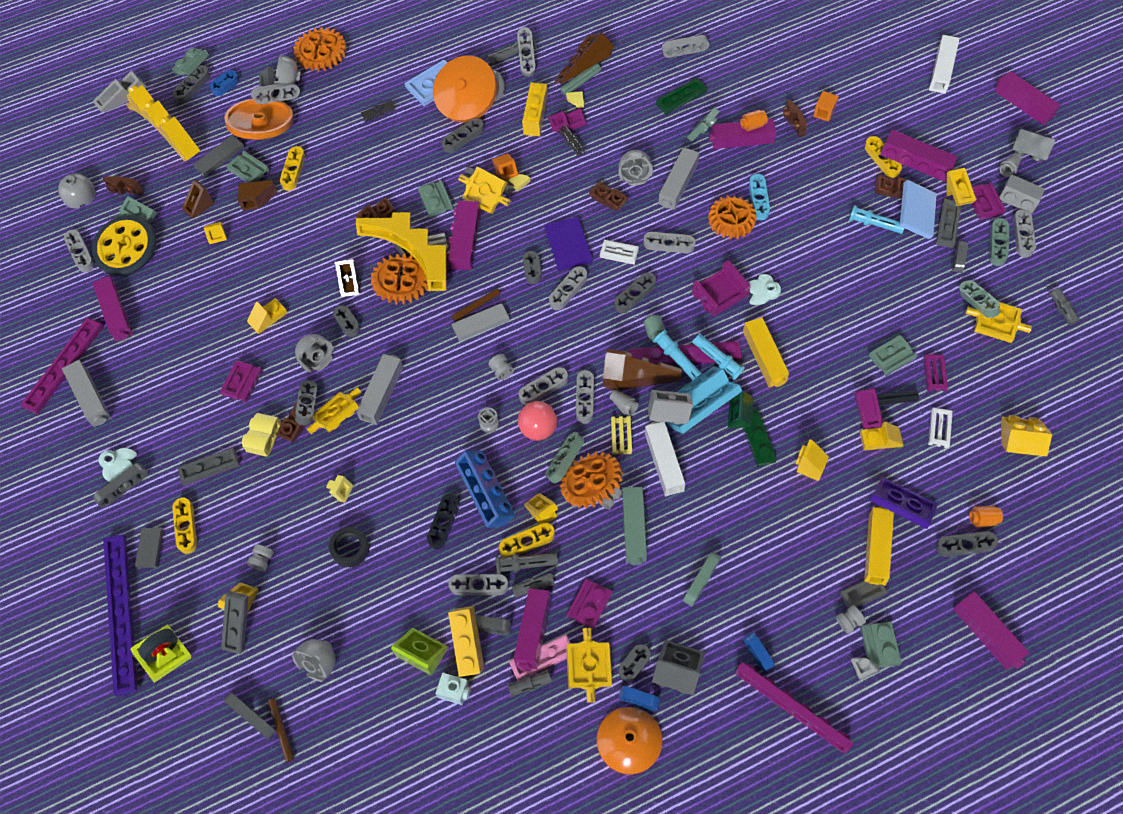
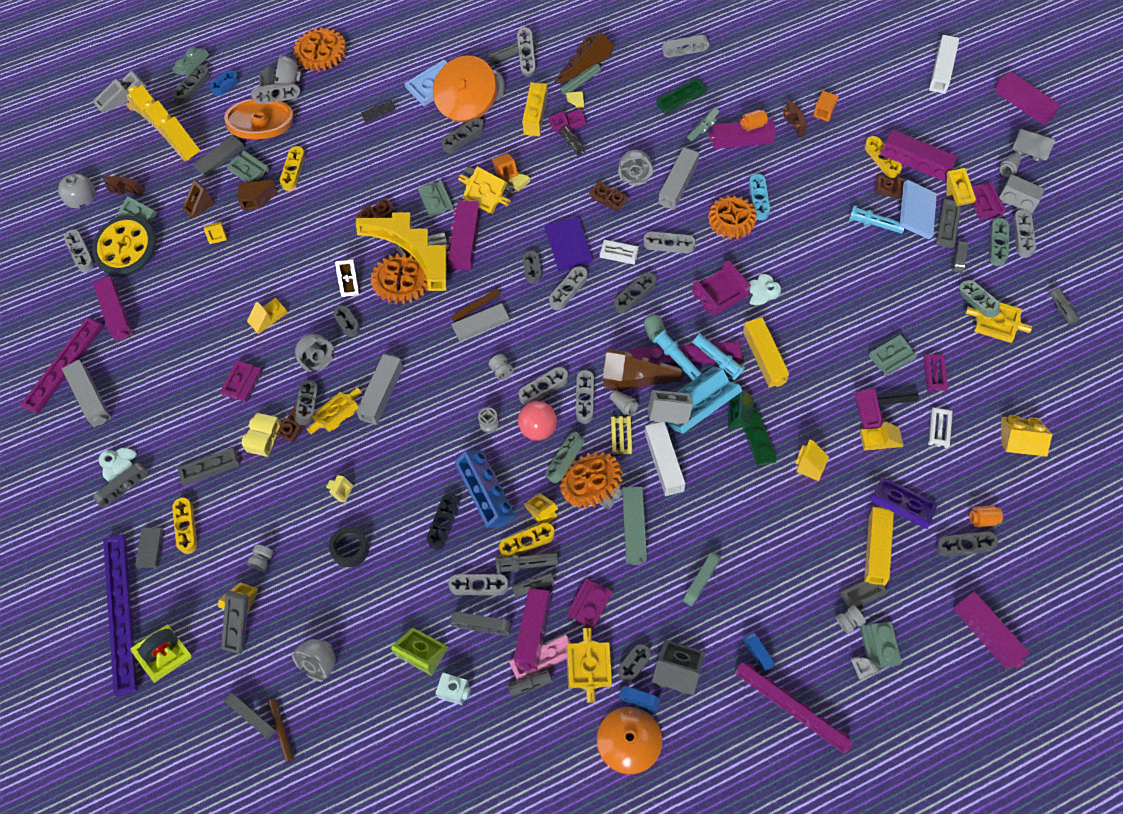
yellow brick [448,606,484,677] -> none

